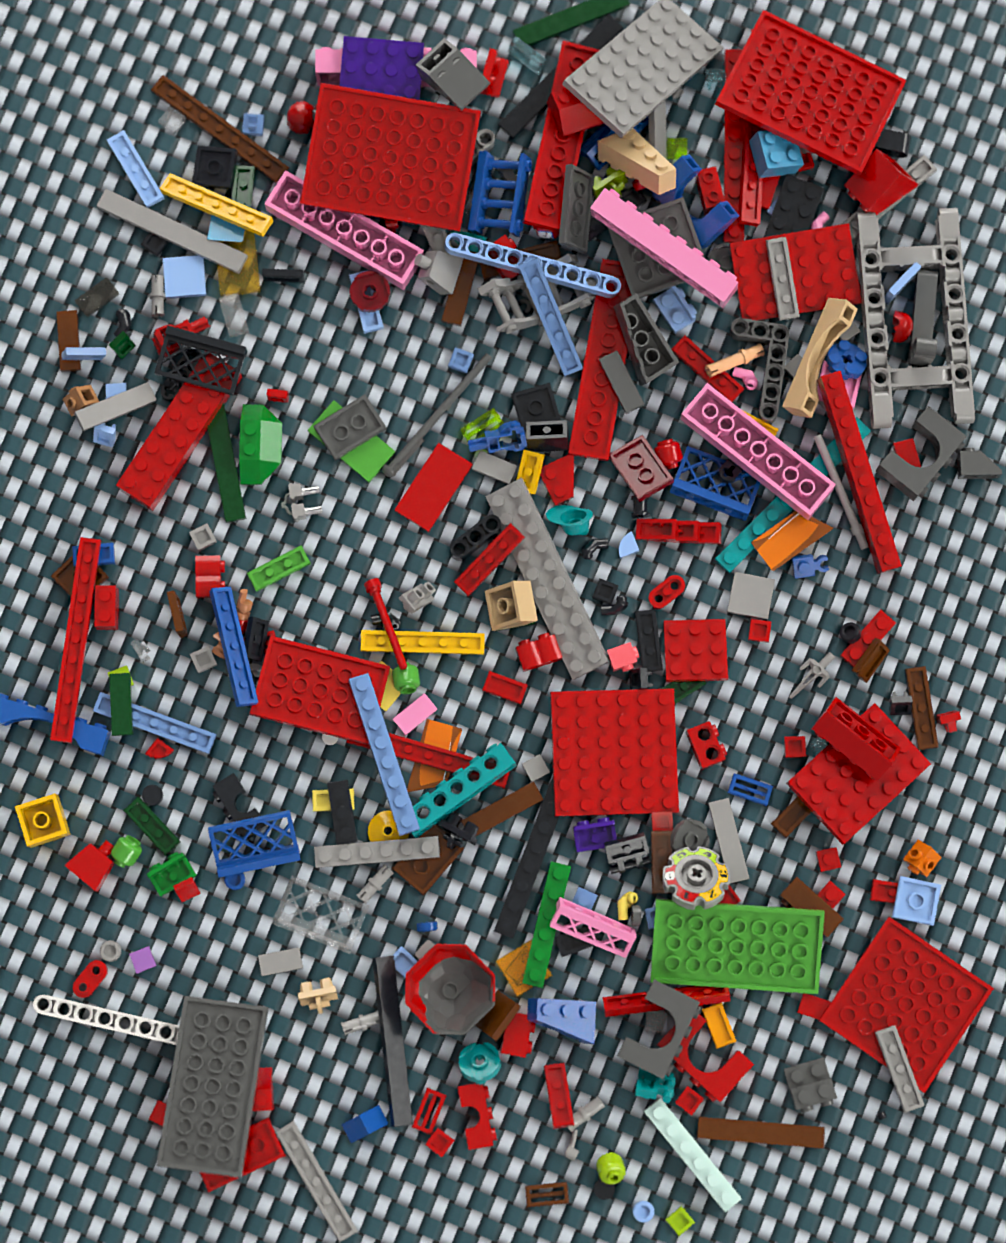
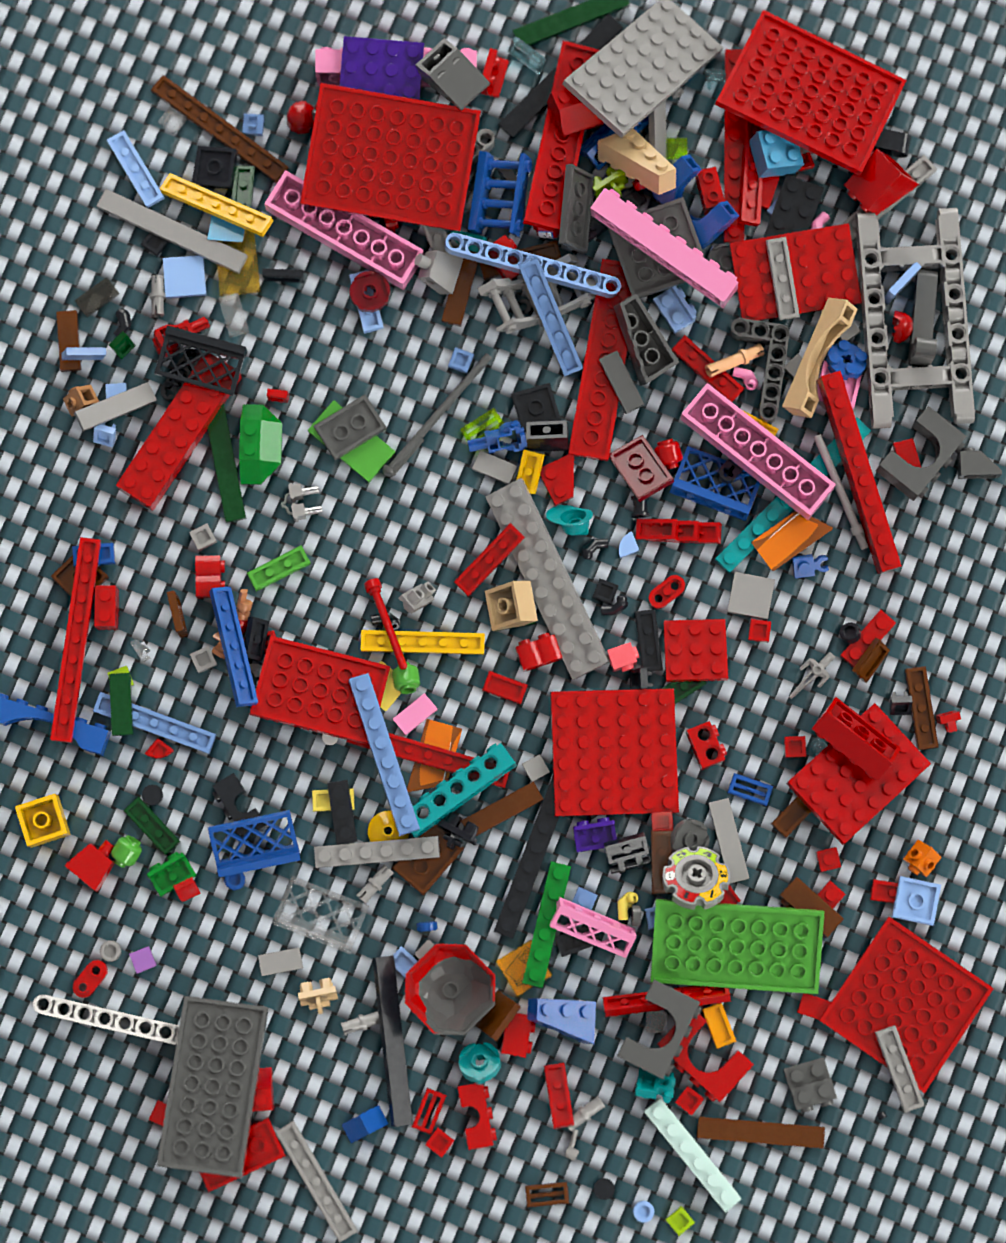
red tile [395,443,473,533] -> none
black beam [450,514,501,561] -> none
lime head [596,1153,626,1185] -> none

